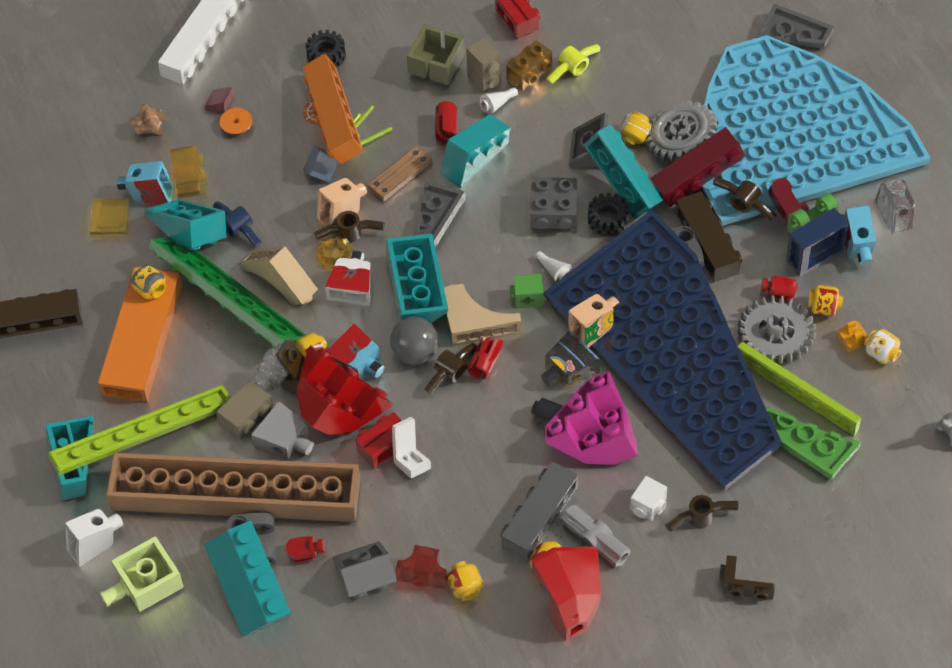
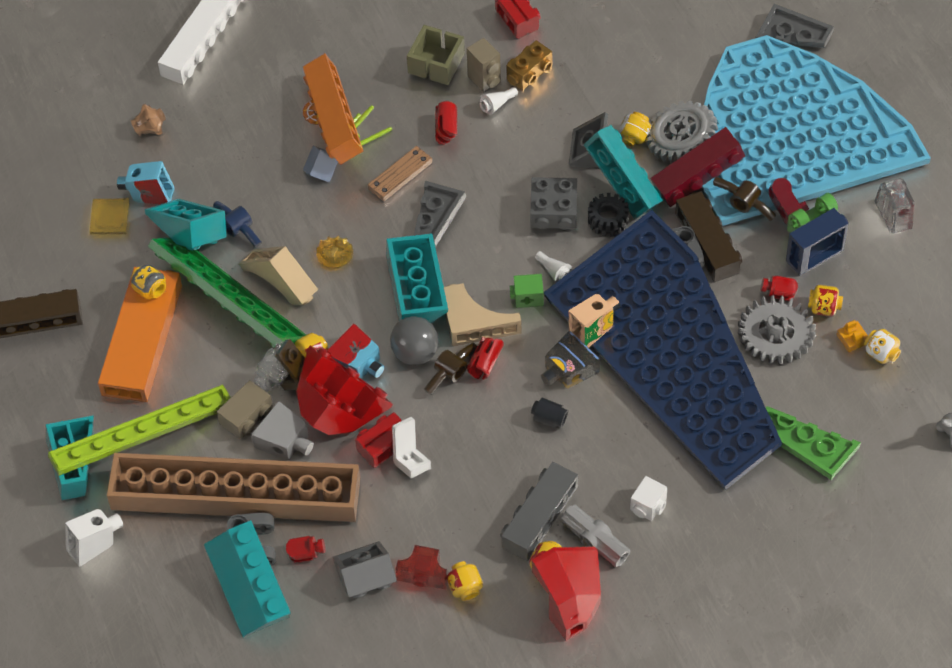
yellowish green brick [100,536,184,612] -> none
clear yellow brick [170,145,208,198] -> none
slope [205,87,234,113] -> none
orange piece [219,108,253,134] -> none
black tyre [305,30,346,68] -> none
dark brown piece [313,211,385,243] -> none
light nougat torso [317,178,367,227] -> none
torso [325,251,372,306] -> none
teal wedge [440,114,511,188] -> none
dark pink brick [545,371,637,465] -> none
neon yellow piece [546,44,600,84] -> none
dark brown piece [665,495,738,532] -> none
dark brown bracket [719,555,775,601] -> none
lime tile [738,341,861,436] -> none
medium azure torso [844,205,876,266] -> none

